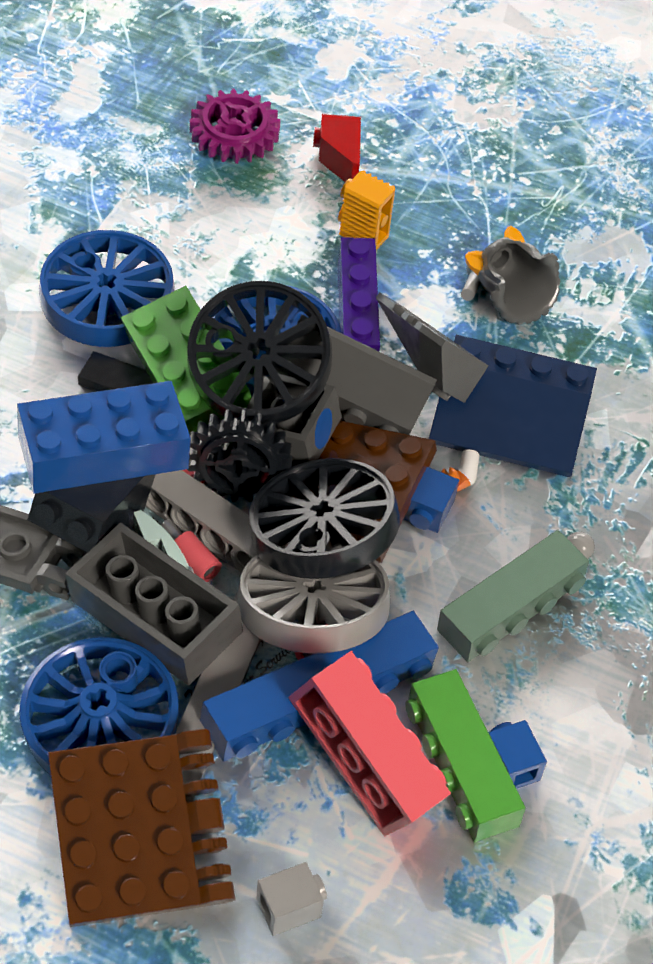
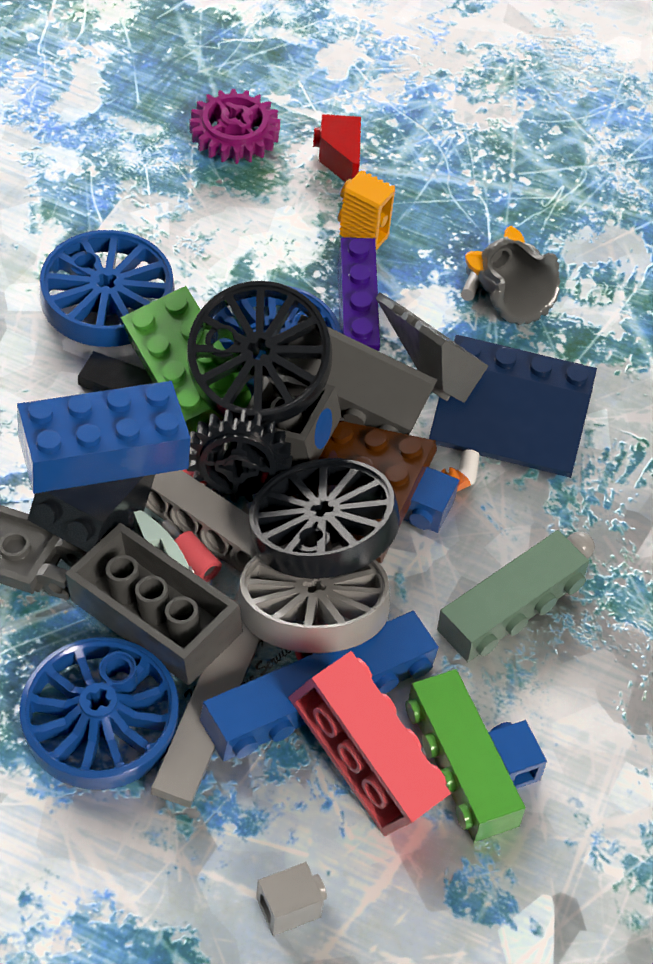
reddish brown hinge [48,729,236,928] -> none

